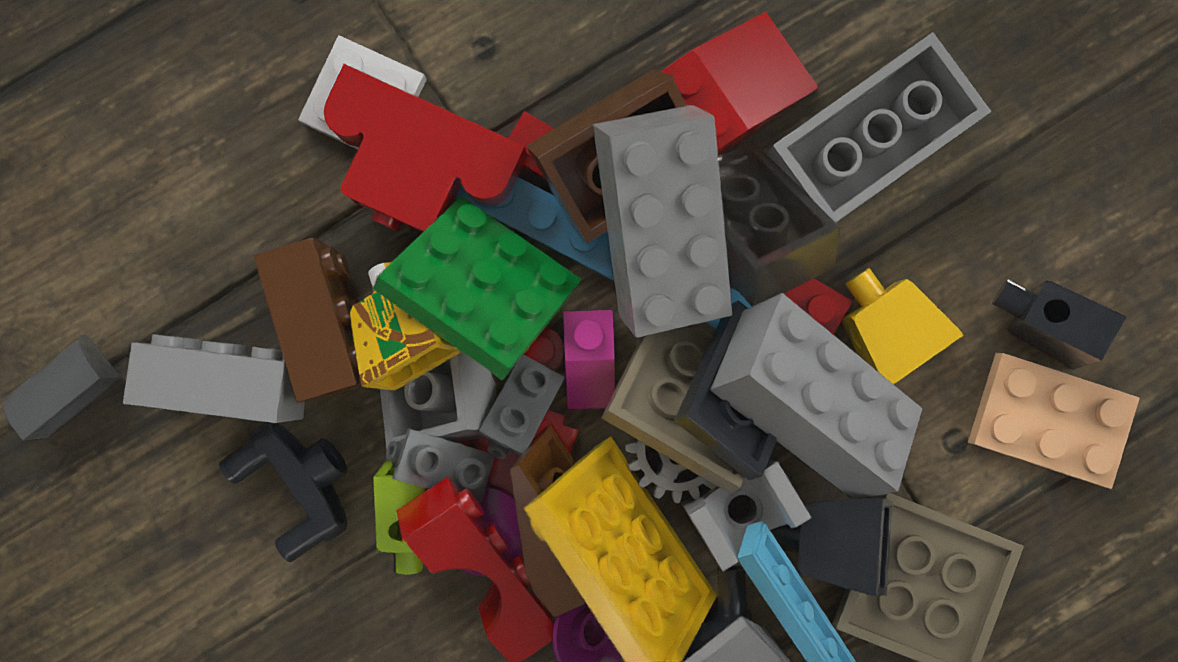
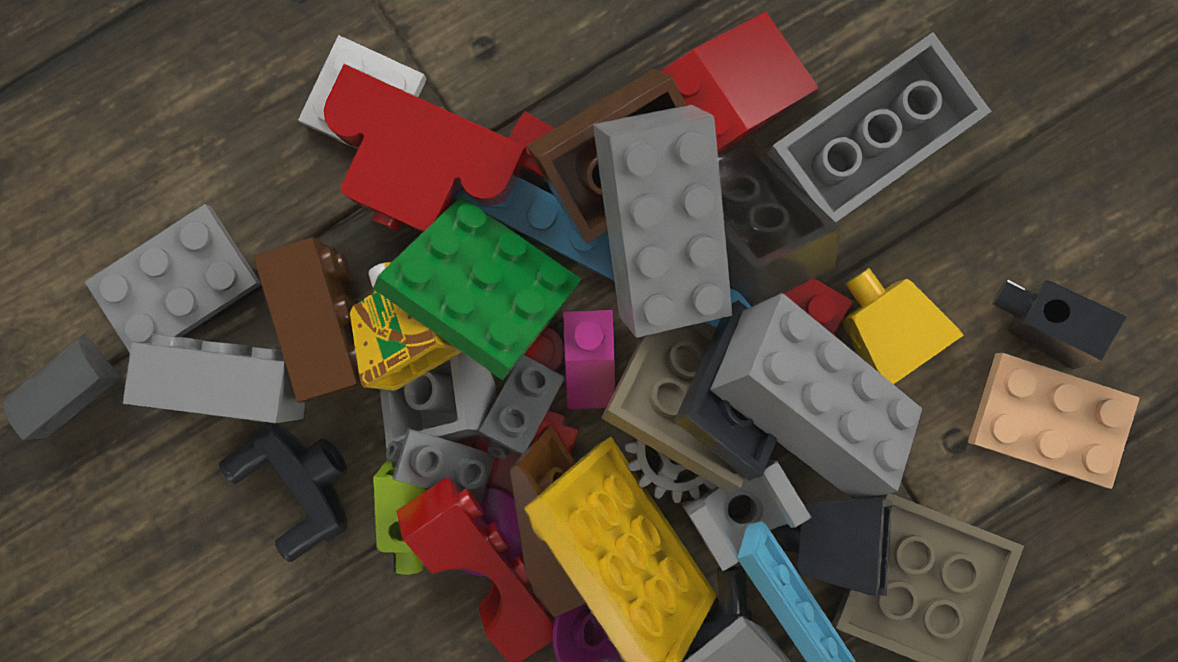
none -> light grey plate [85,204,262,352]

